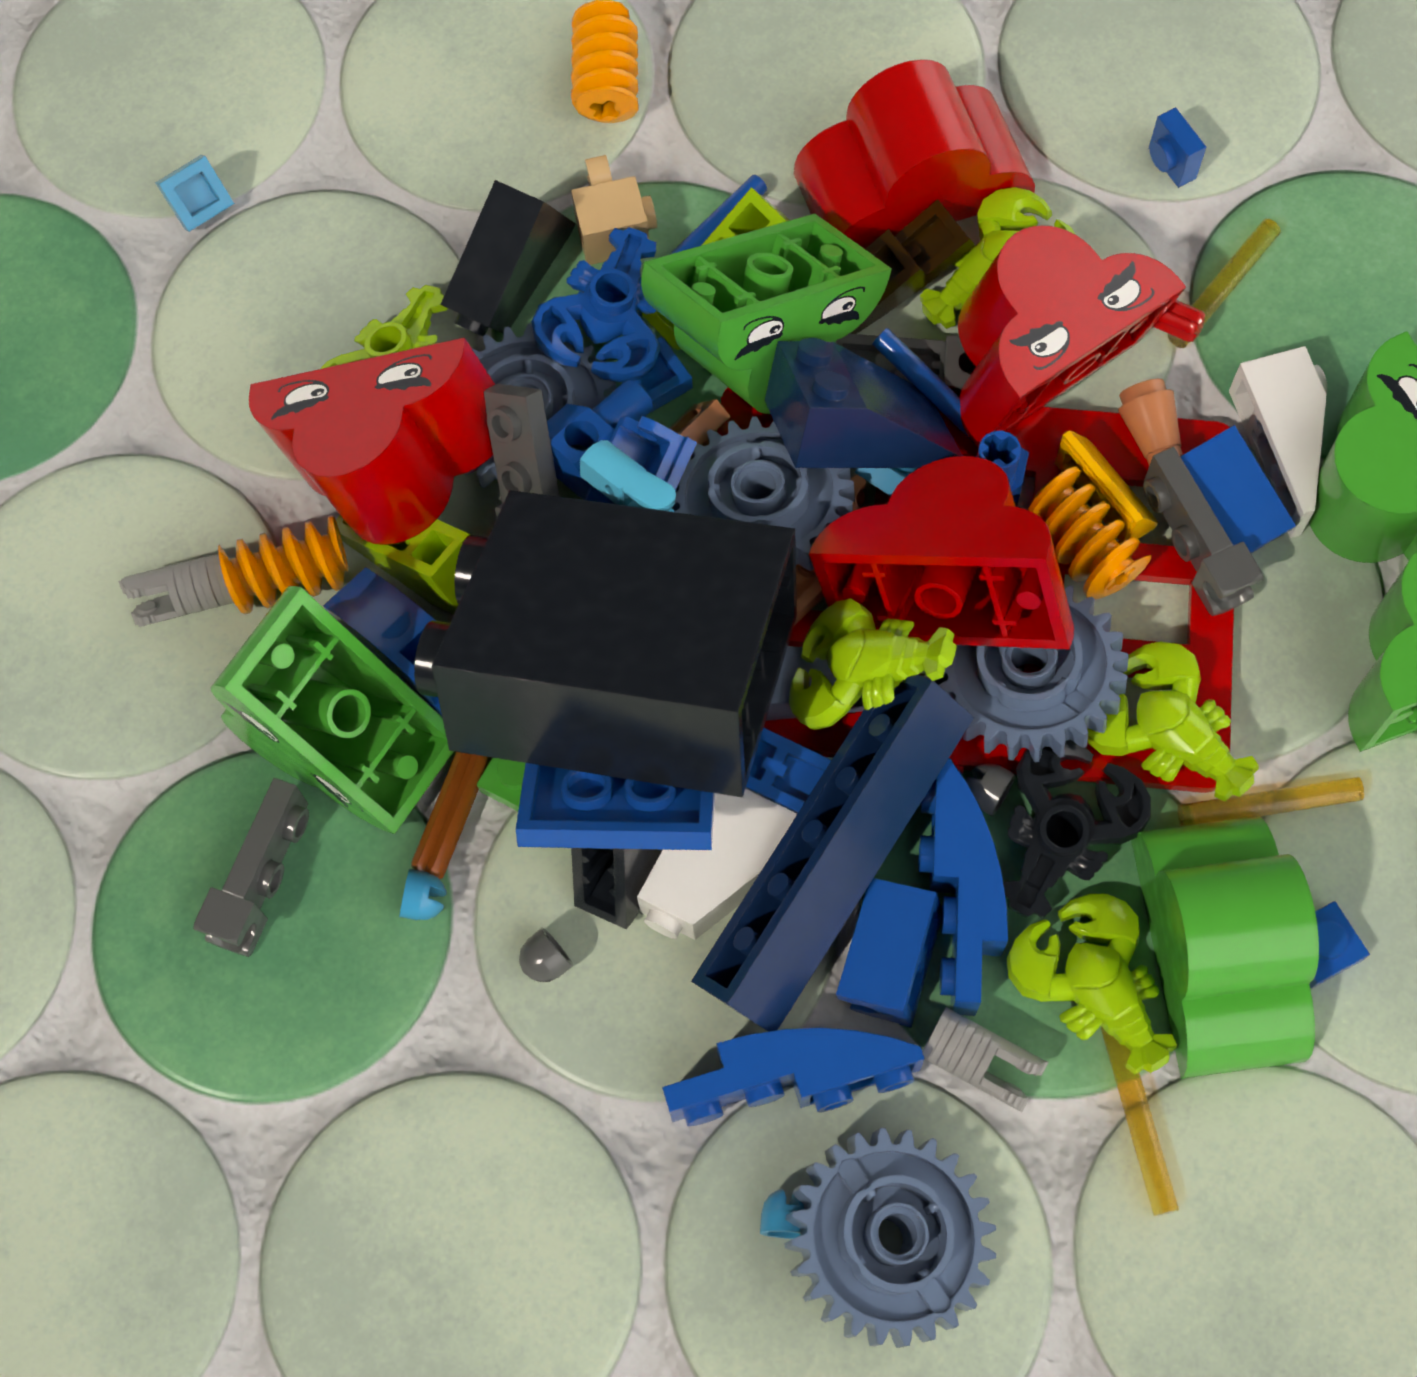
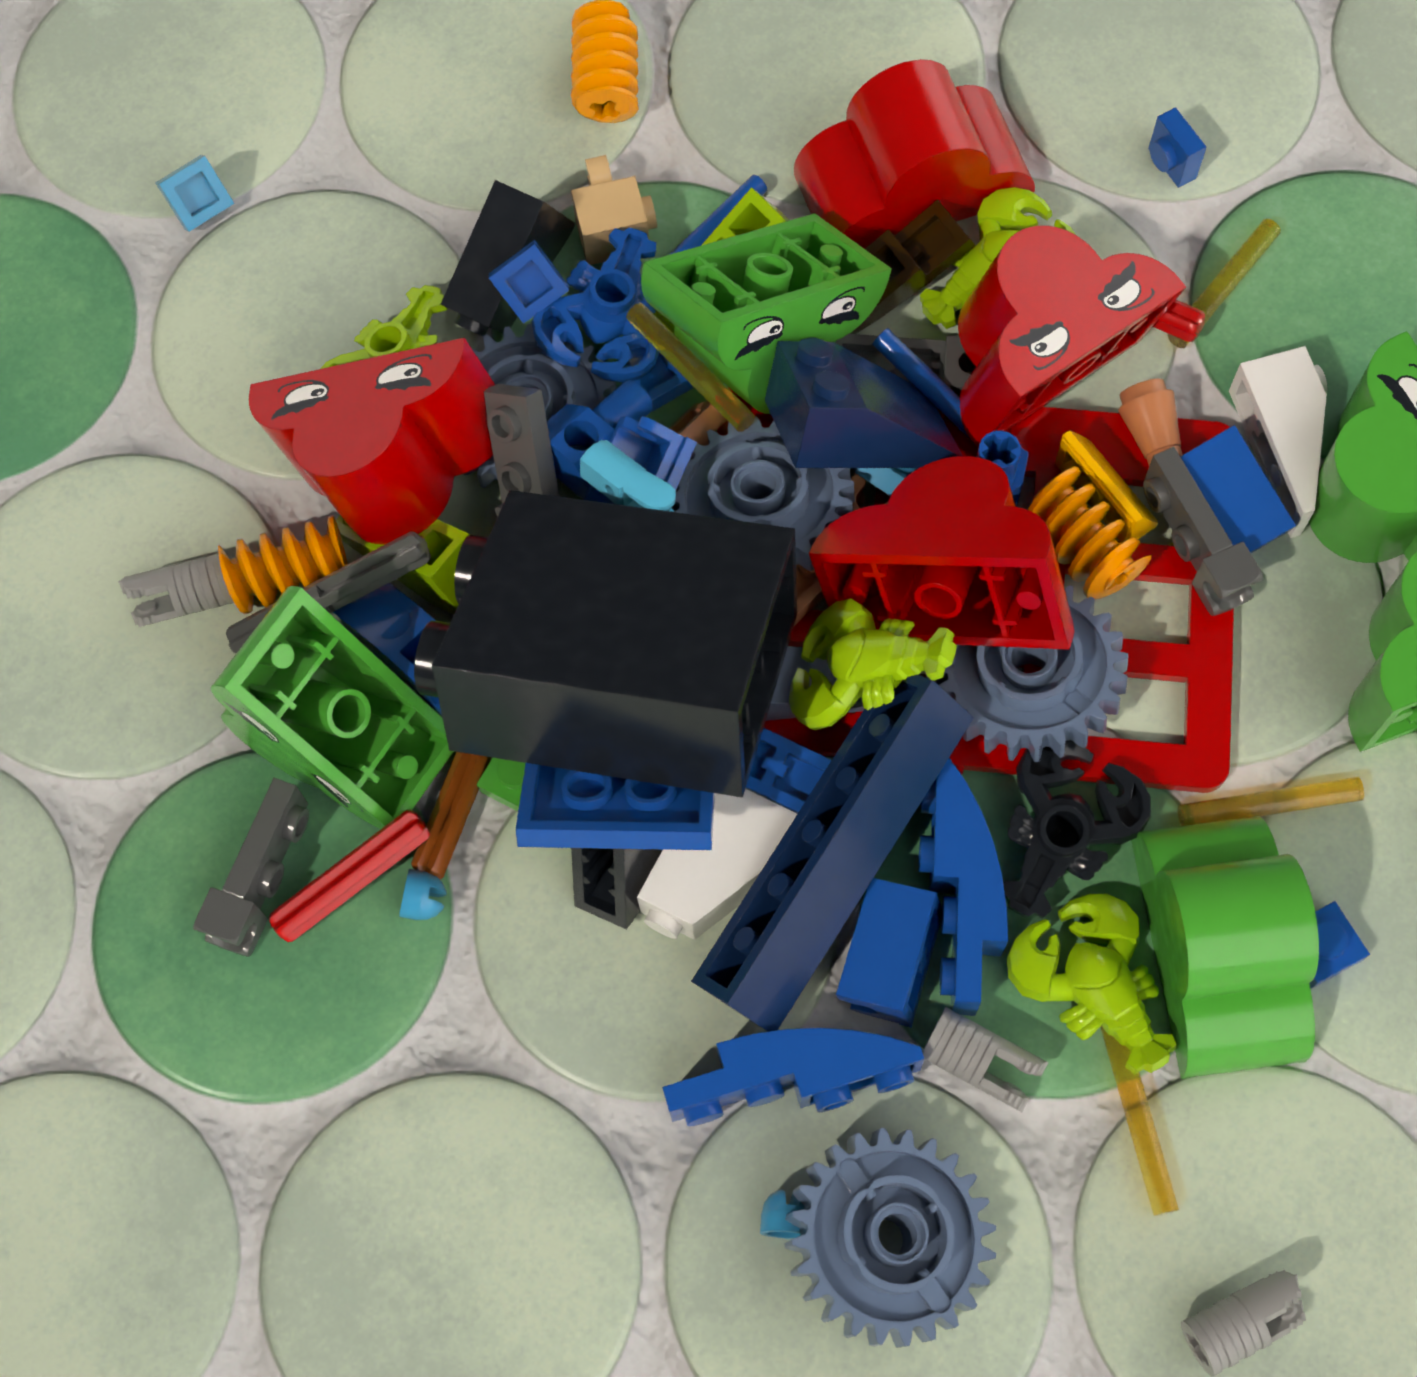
dark grey hinge [519,927,573,982] -> none
dark grey hinge [965,762,1016,817] -> none
lime animal [1087,641,1259,802] -> none
none -> dark grey axle [226,531,431,653]
none -> axle [268,809,430,942]
none -> blue plate [489,240,569,324]
none -> clear yellow bar [626,303,755,432]
none -> light grey hinge [1181,1270,1306,1377]

